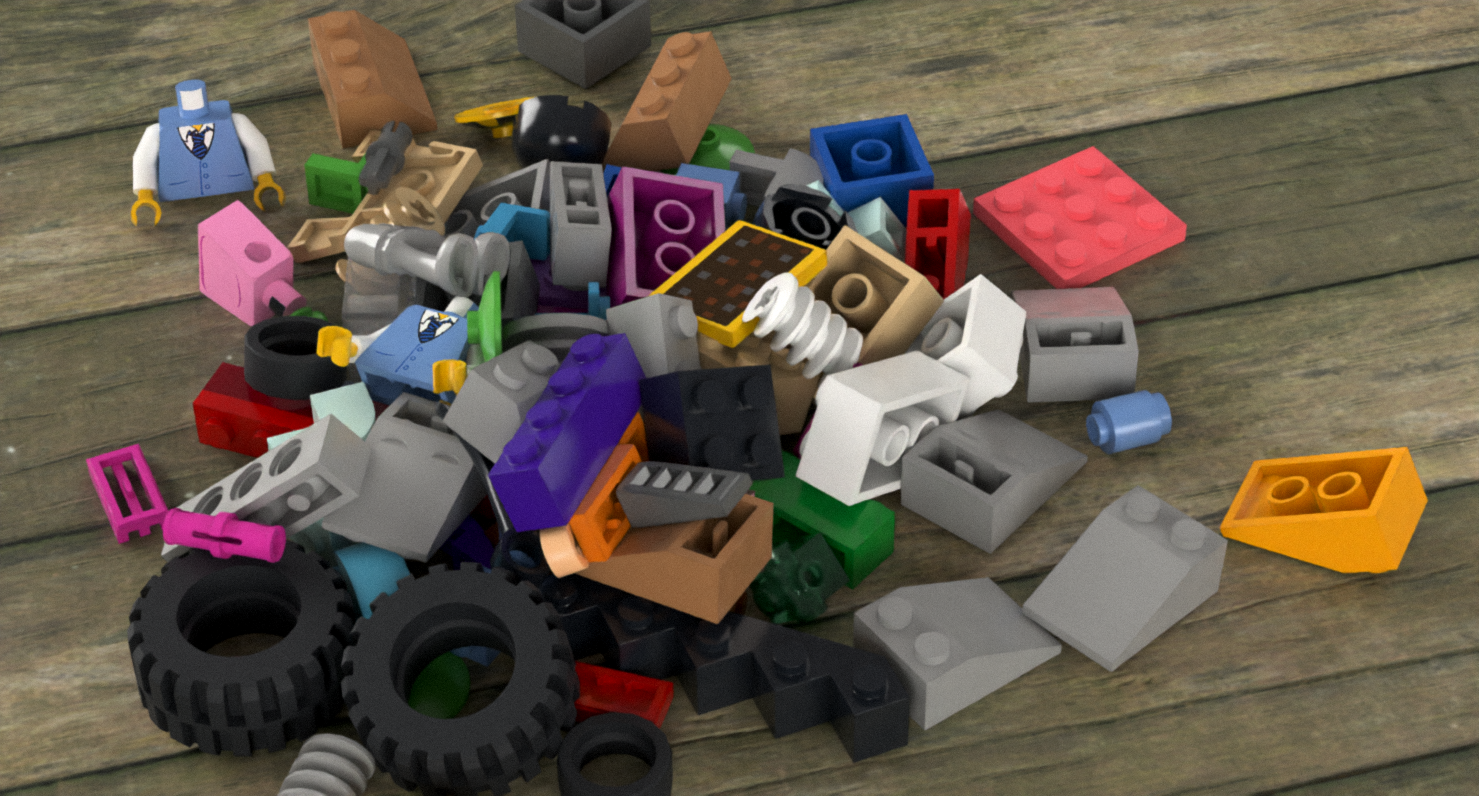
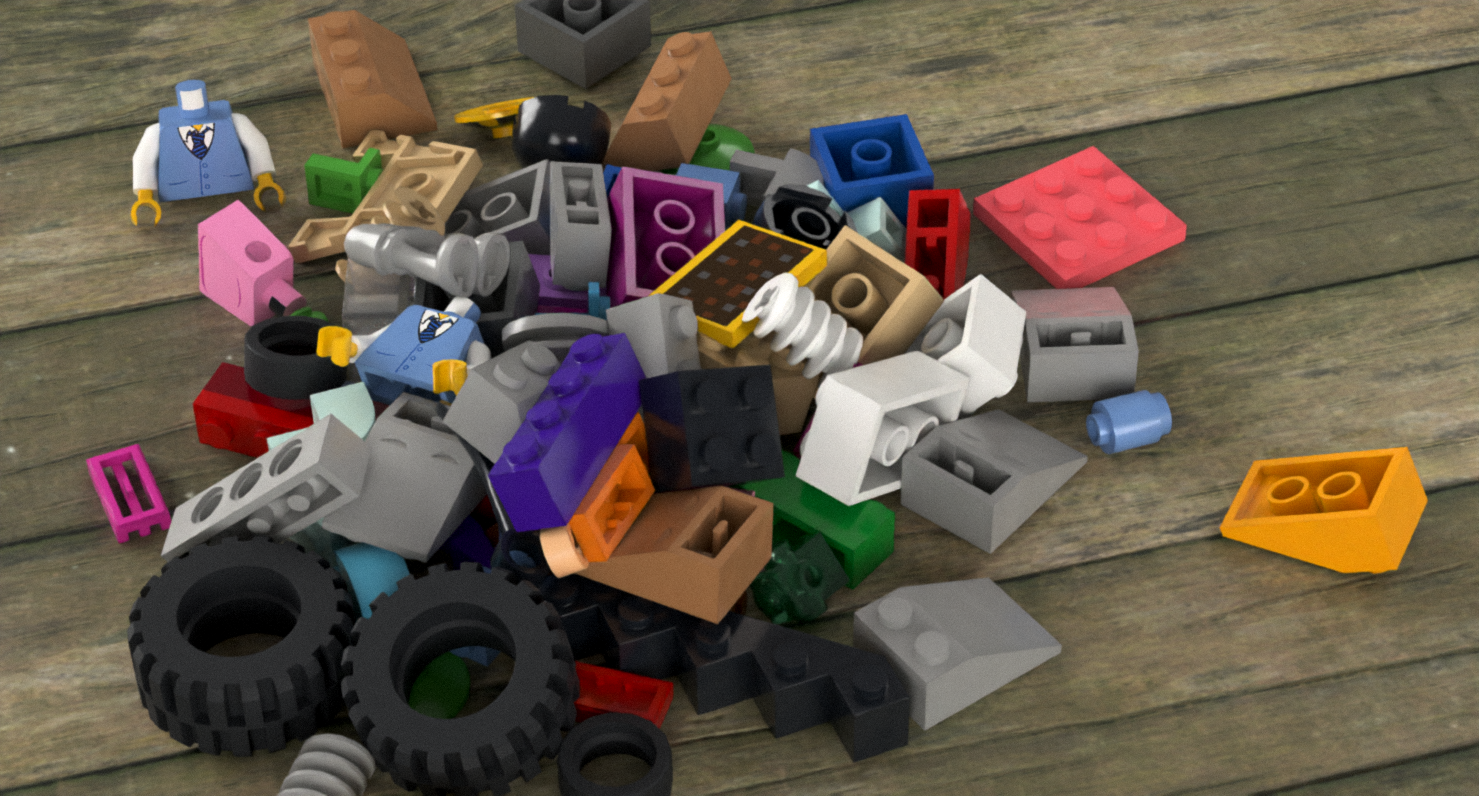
dark pink pin [163,508,286,563] -> none
dark grey axle [358,121,413,195] -> none
bright green dish [467,271,502,362] -> none
dark azure bracket [474,203,550,261] -> none
dark grey slope [616,461,753,528] -> none
light grey slope [1022,485,1228,672] -> none

